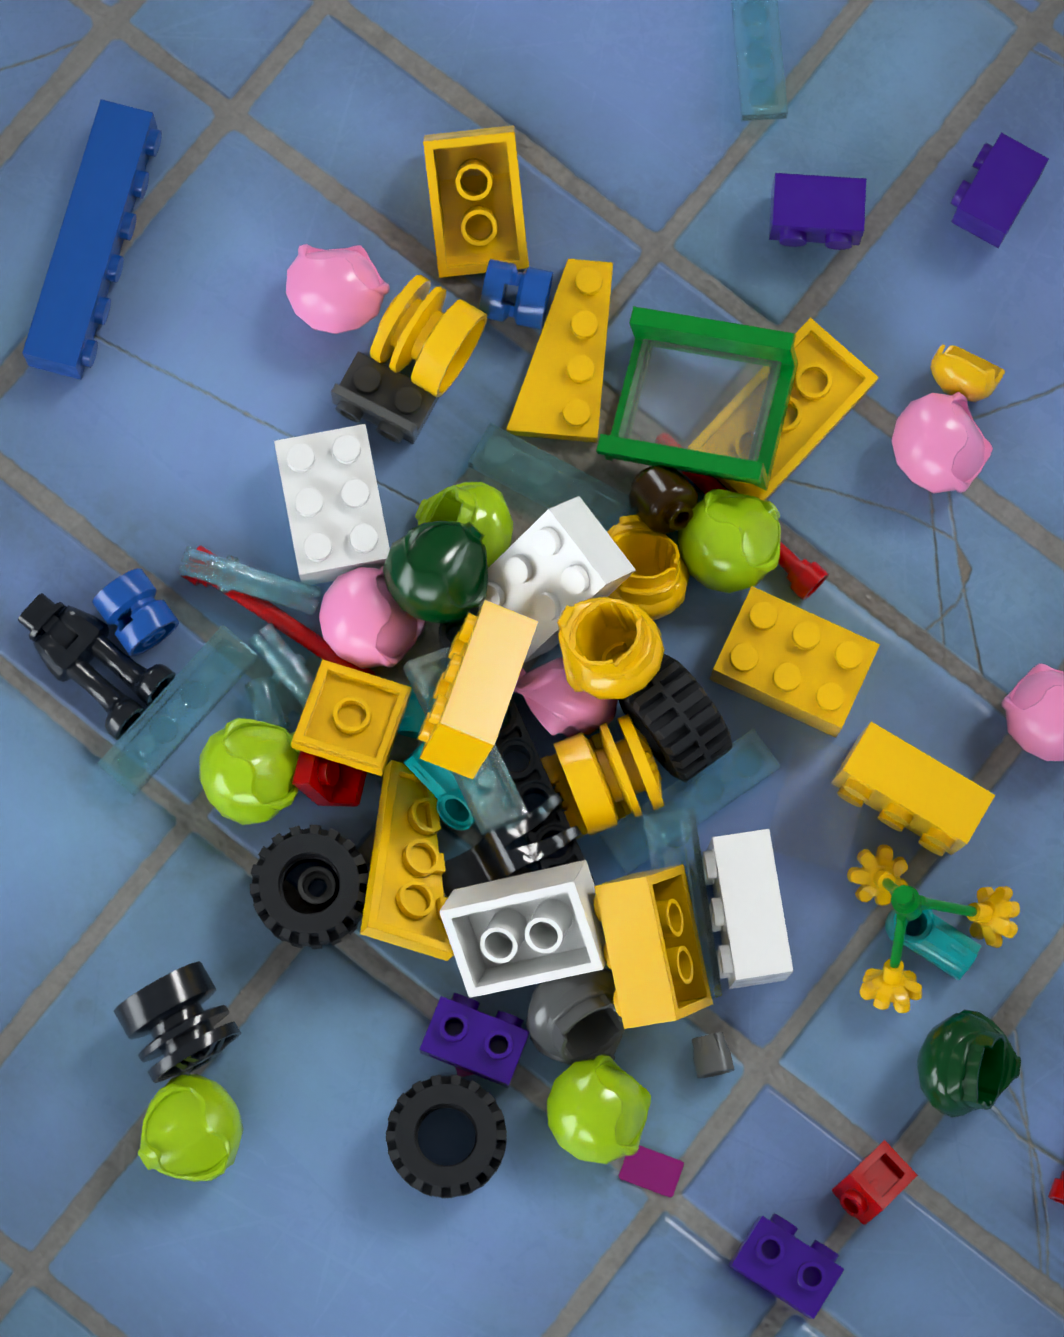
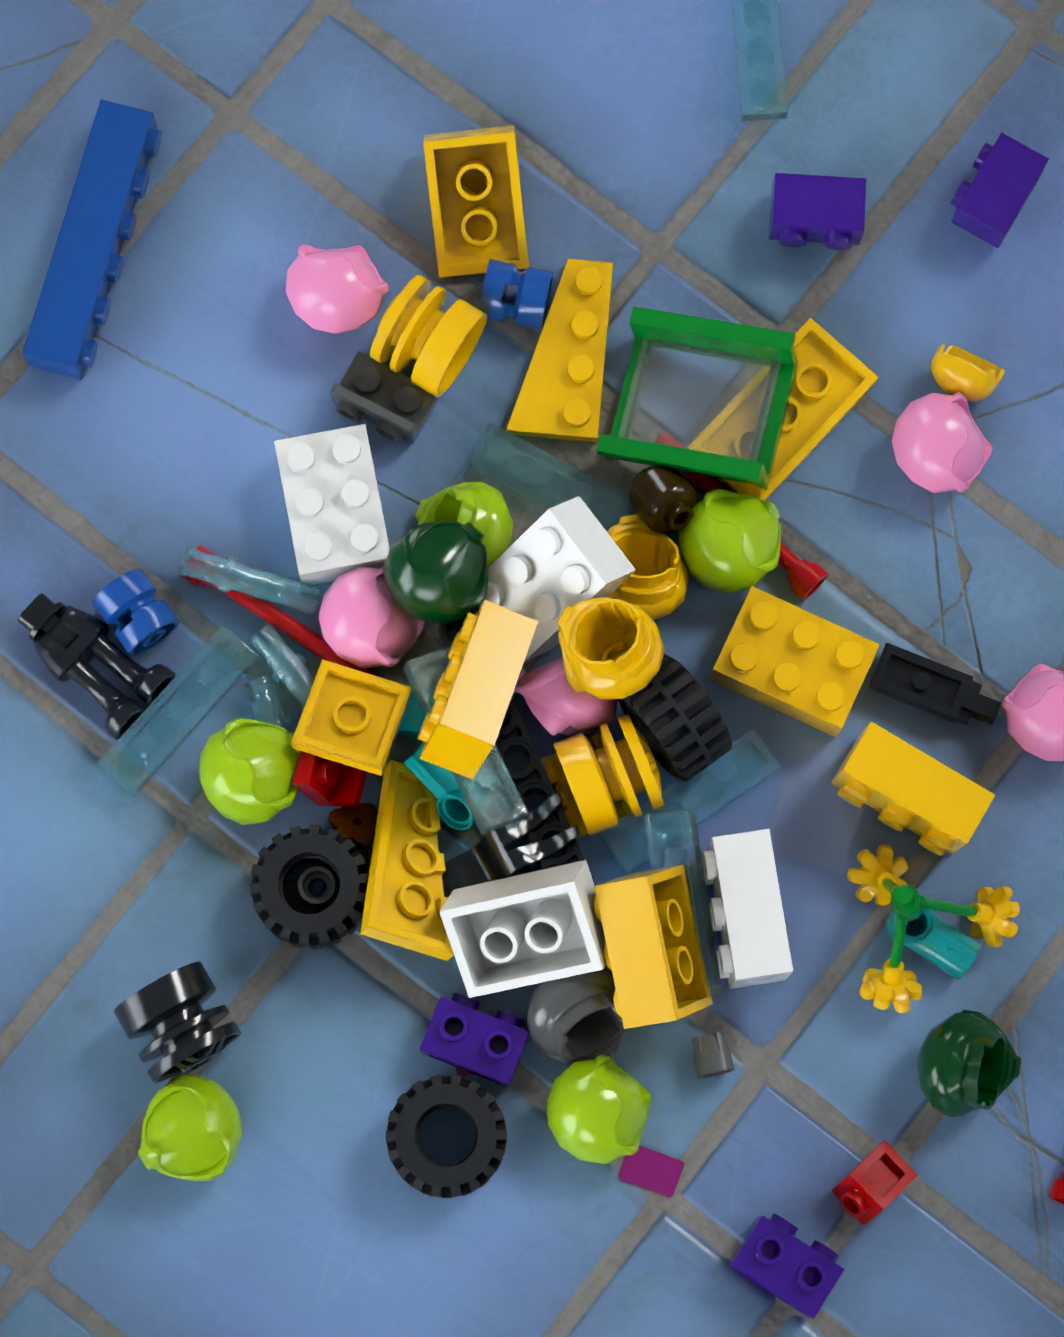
none -> reddish brown plant [328,803,378,846]
none -> black hinge [868,643,1001,725]

